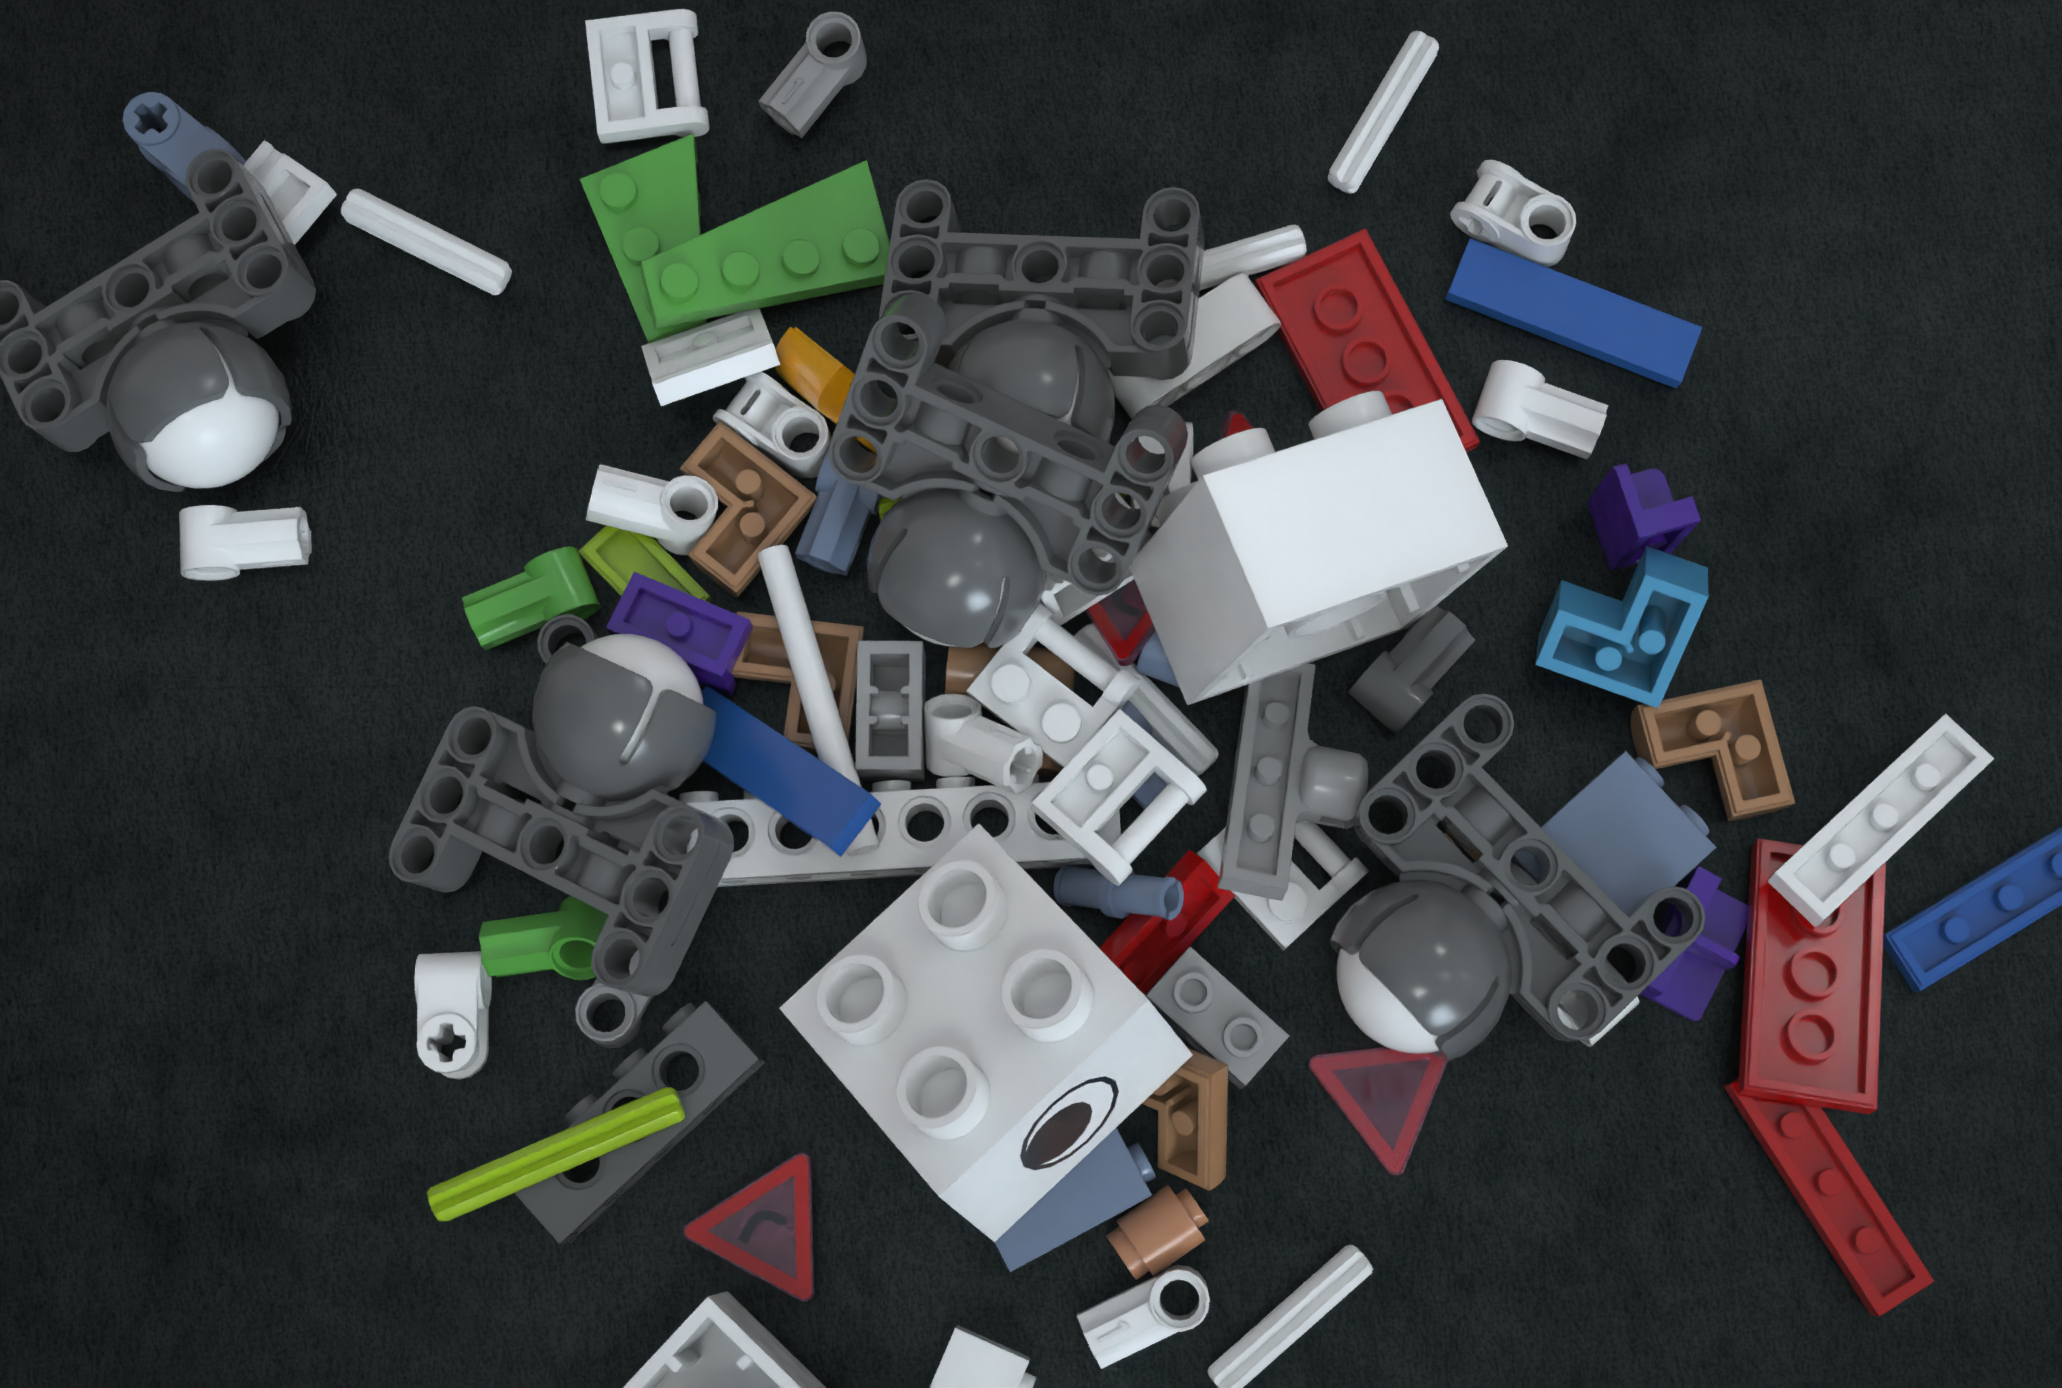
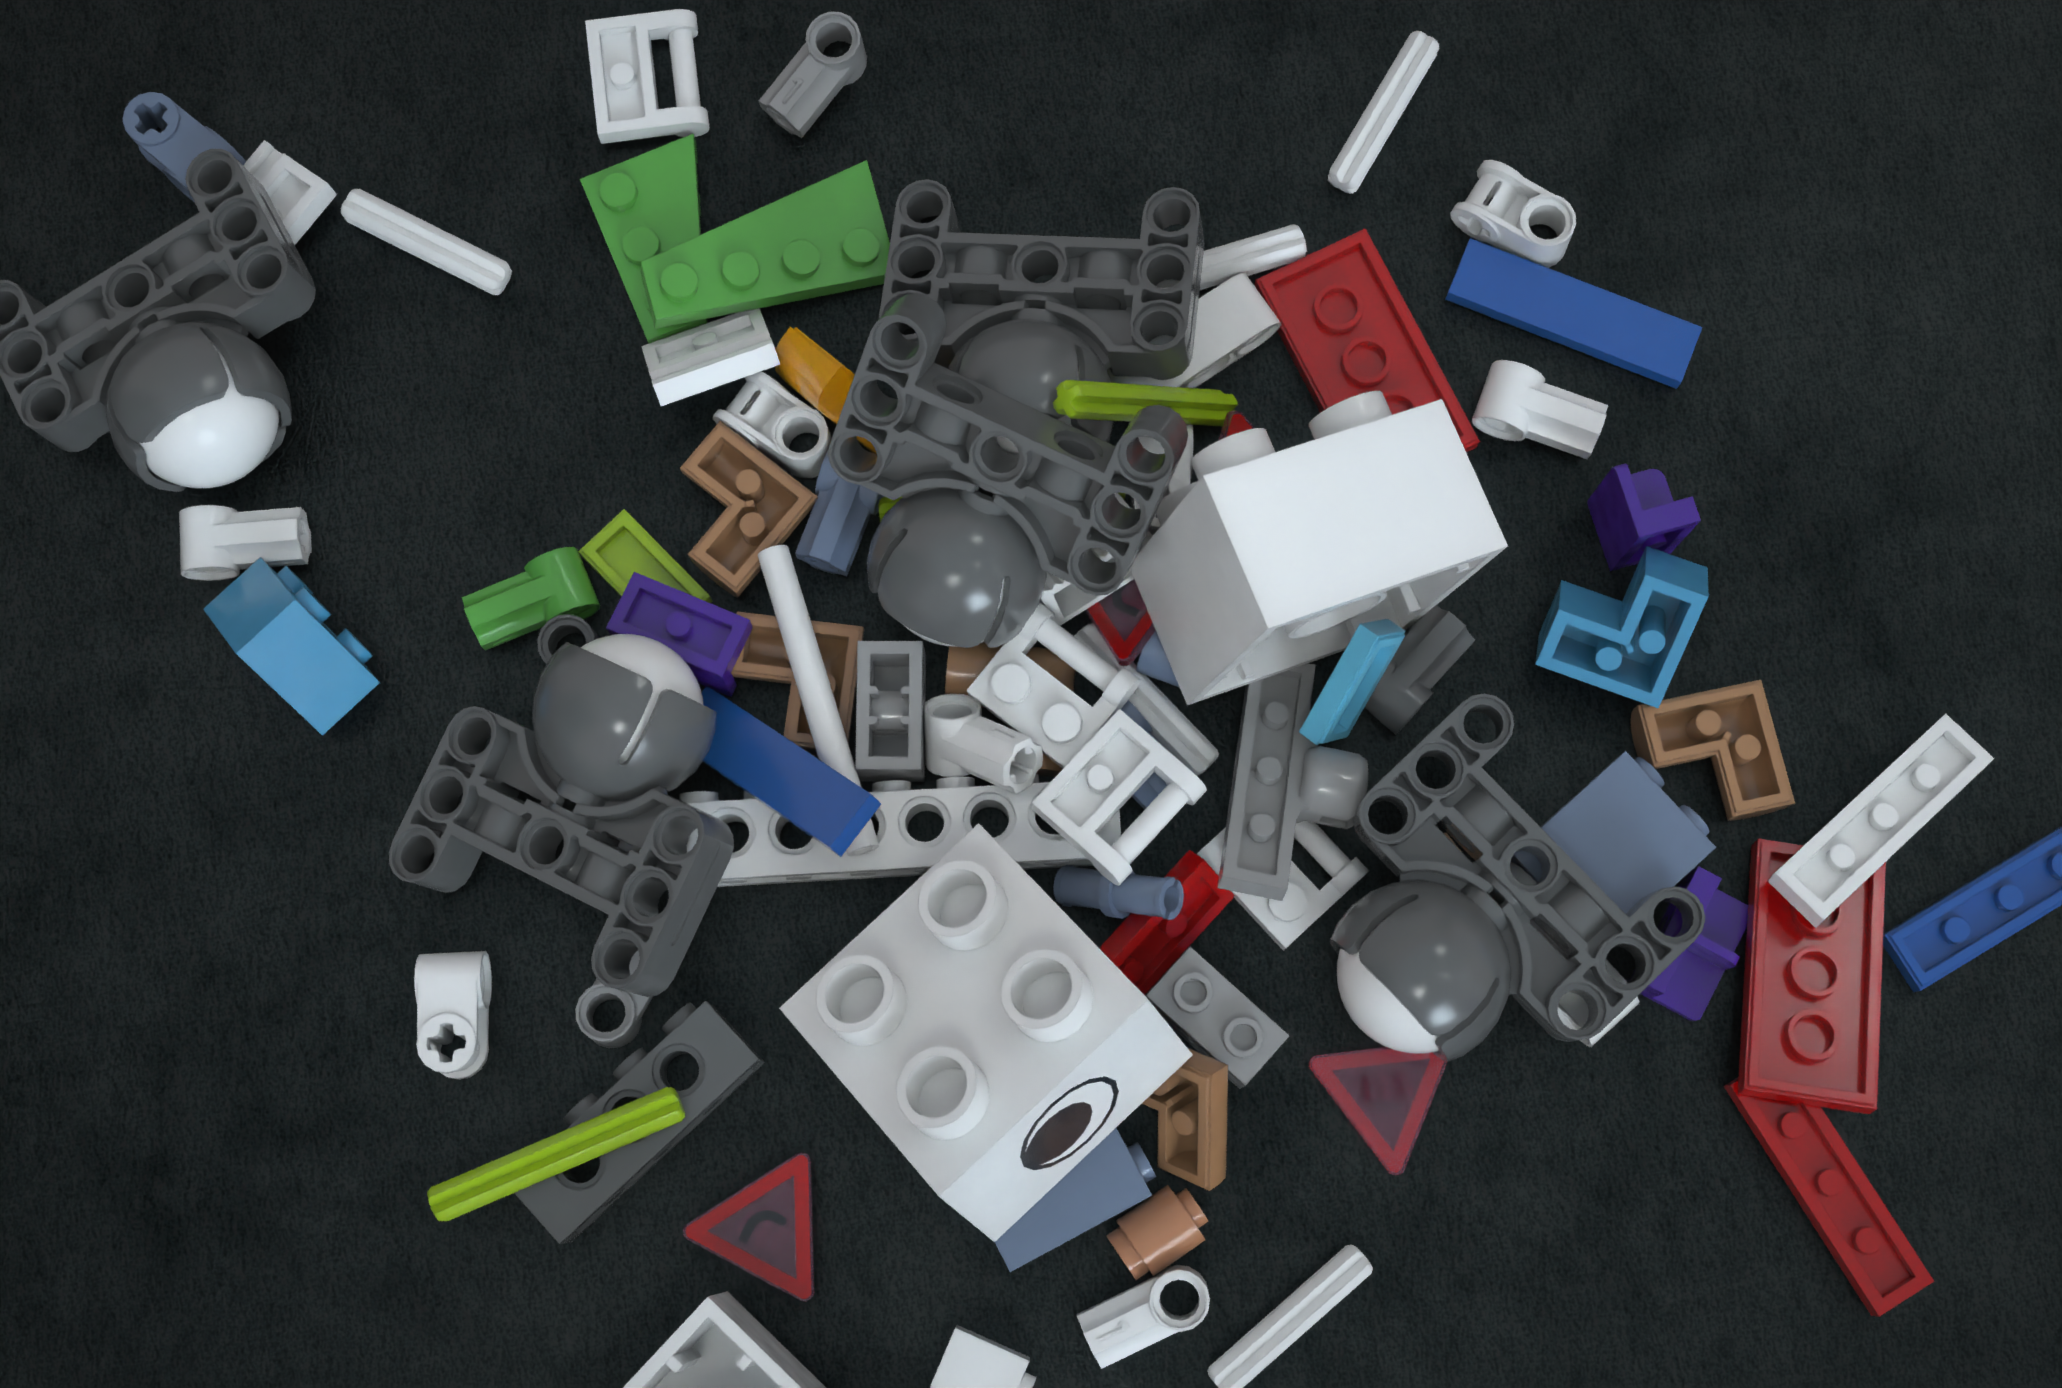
bright green piece [479,896,609,980] -> none
white piece [586,464,718,555] -> none
none -> dark azure brick [203,557,380,735]
none -> lime axle [1053,380,1238,426]
none -> medium azure tile [1299,619,1405,745]

